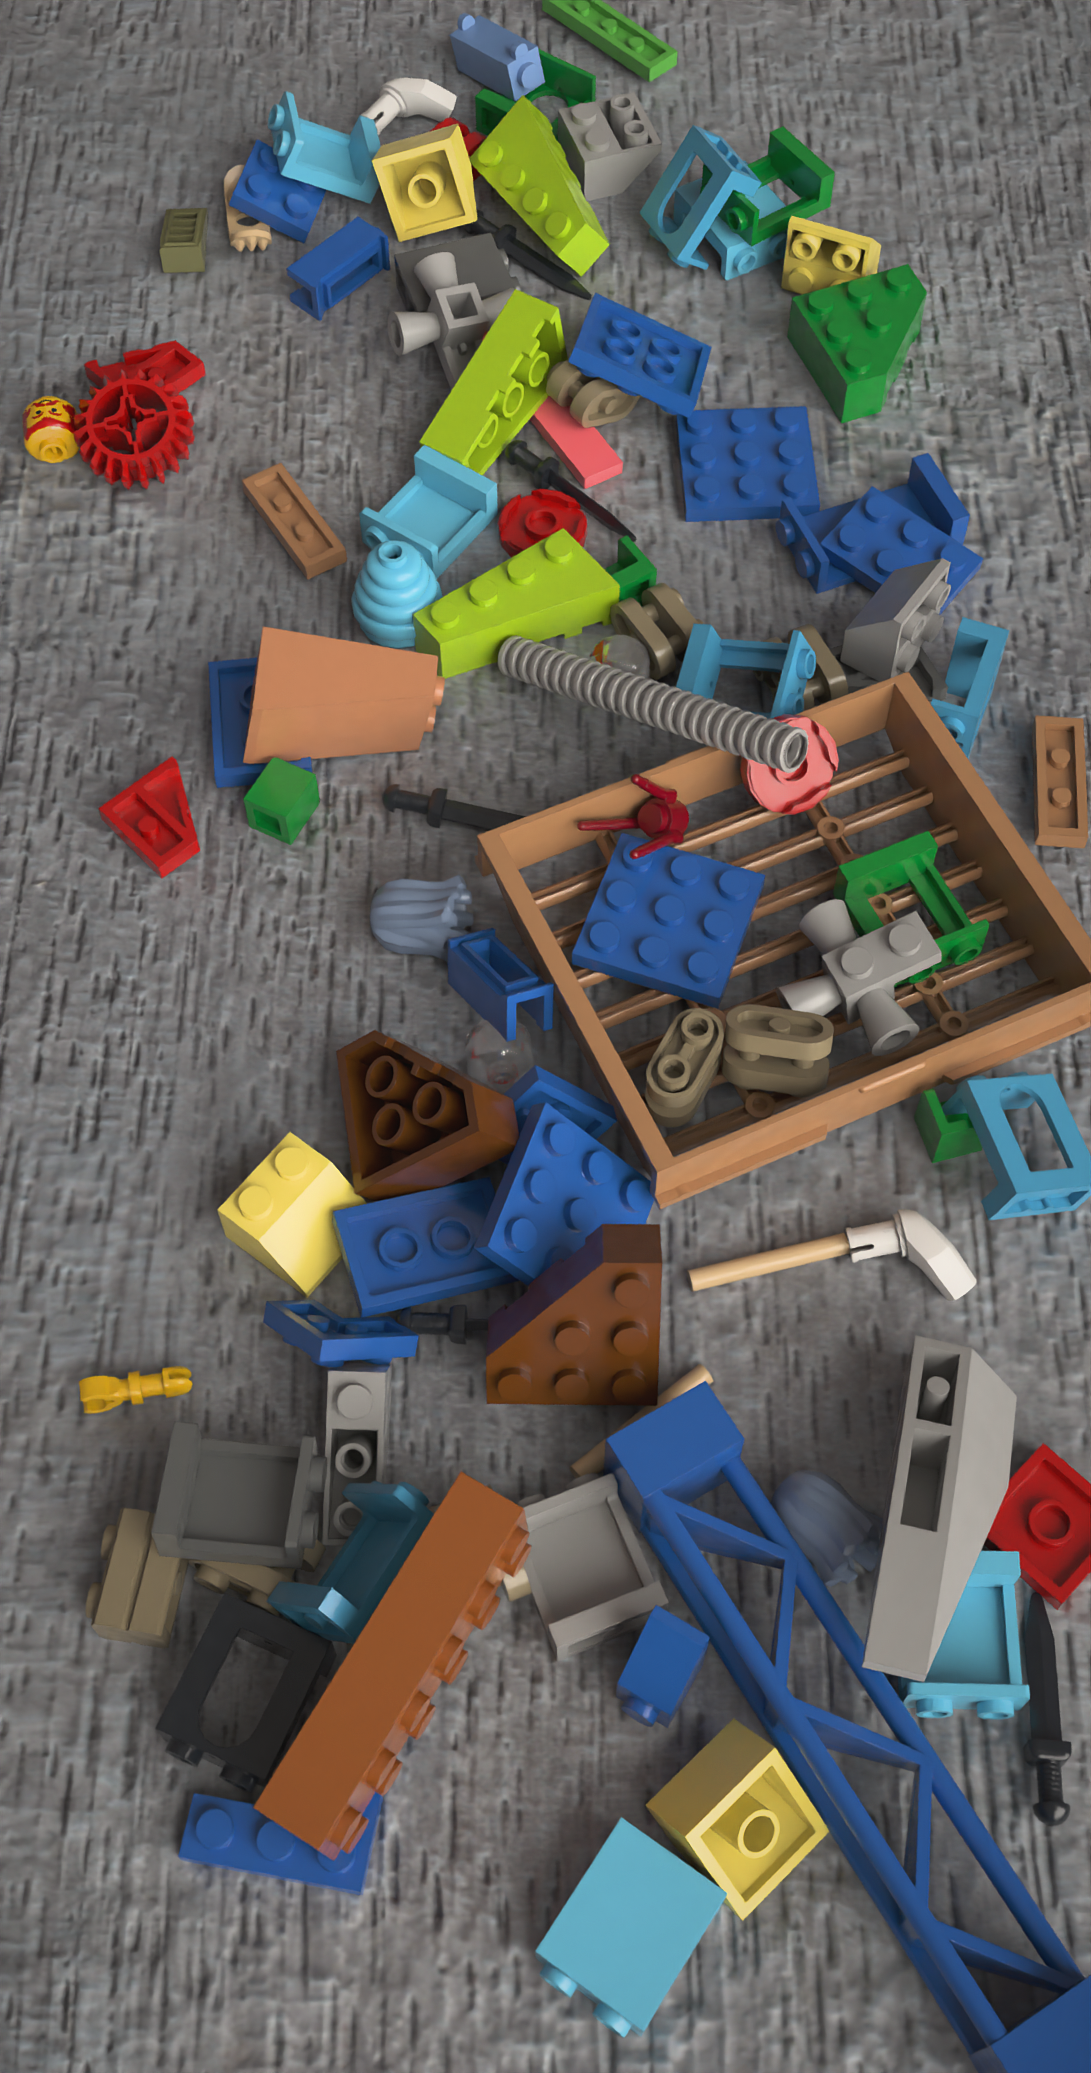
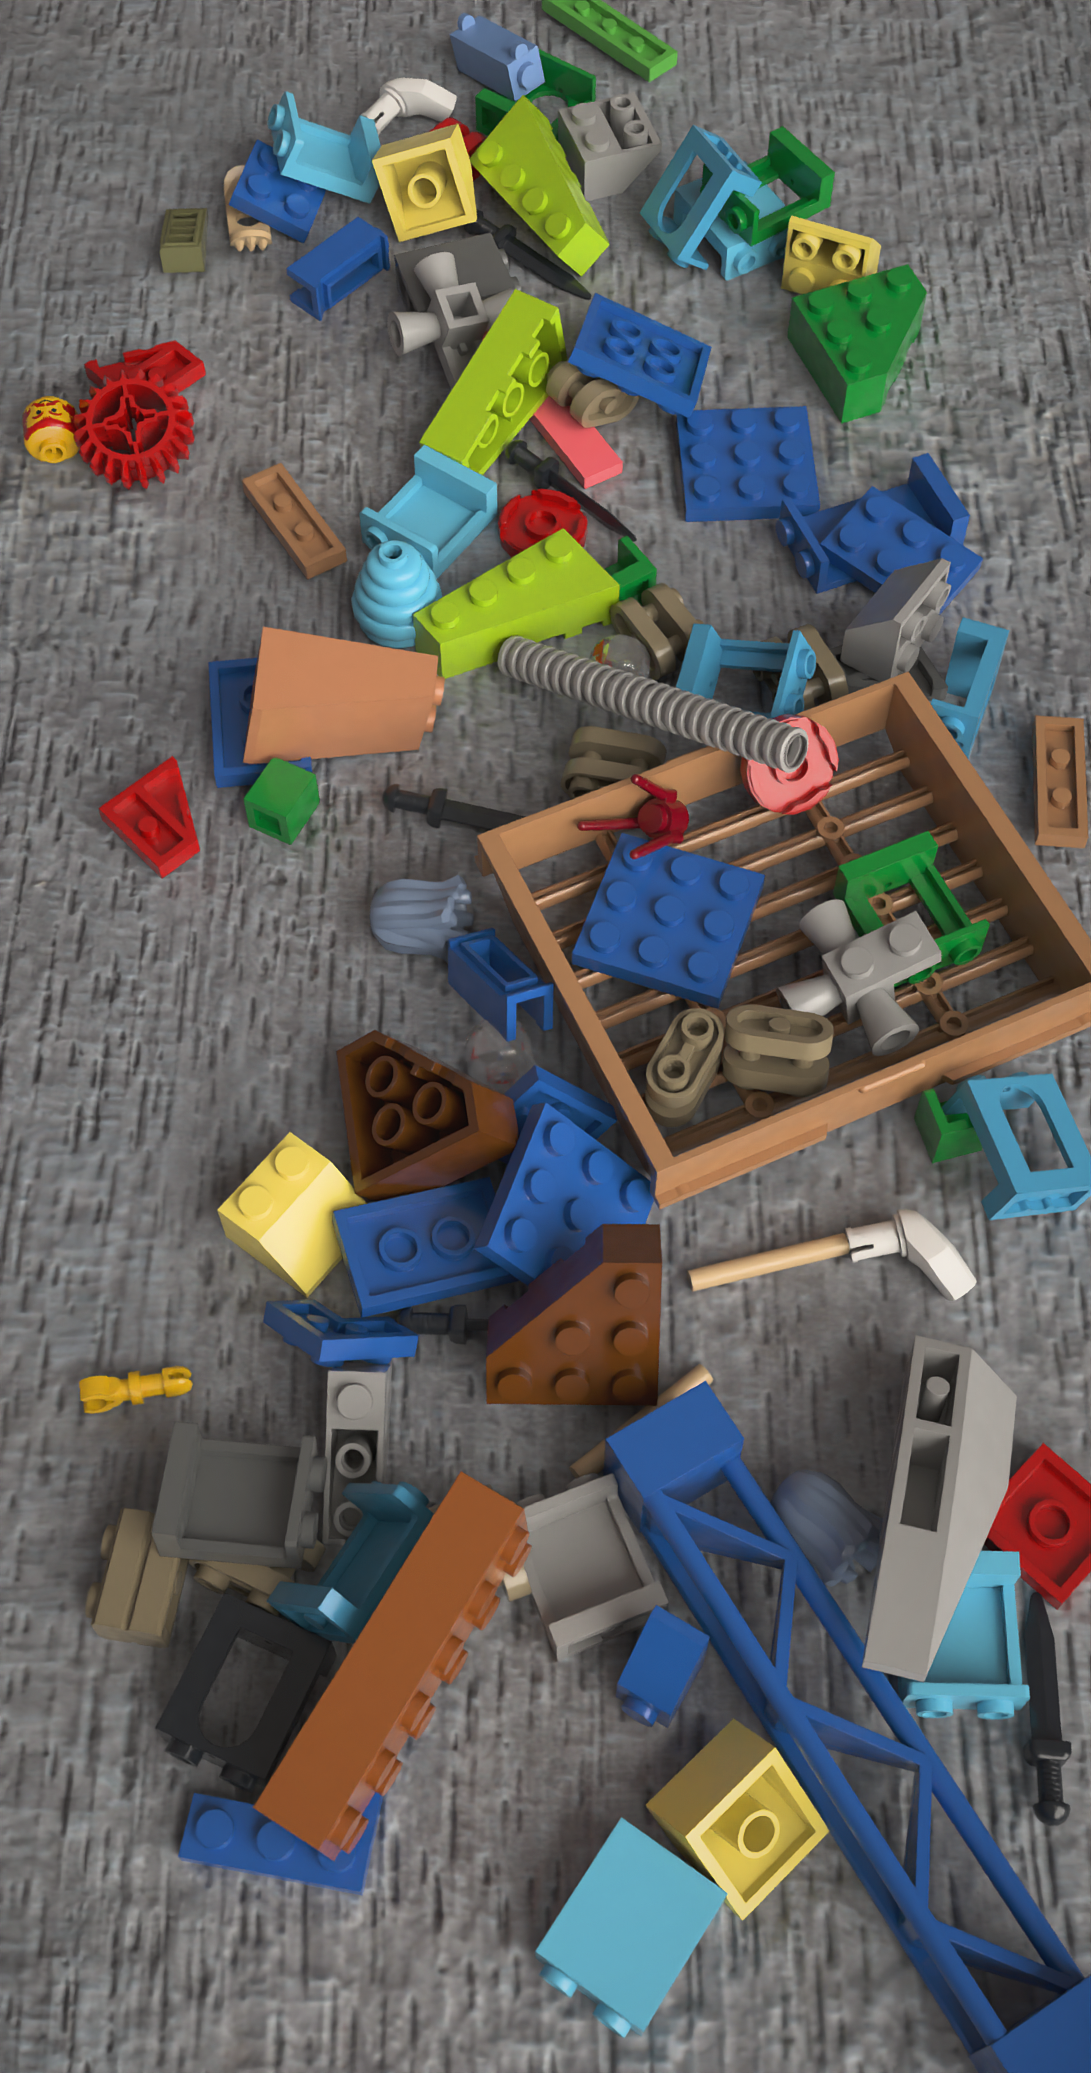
none -> dark tan brick [560,726,667,799]

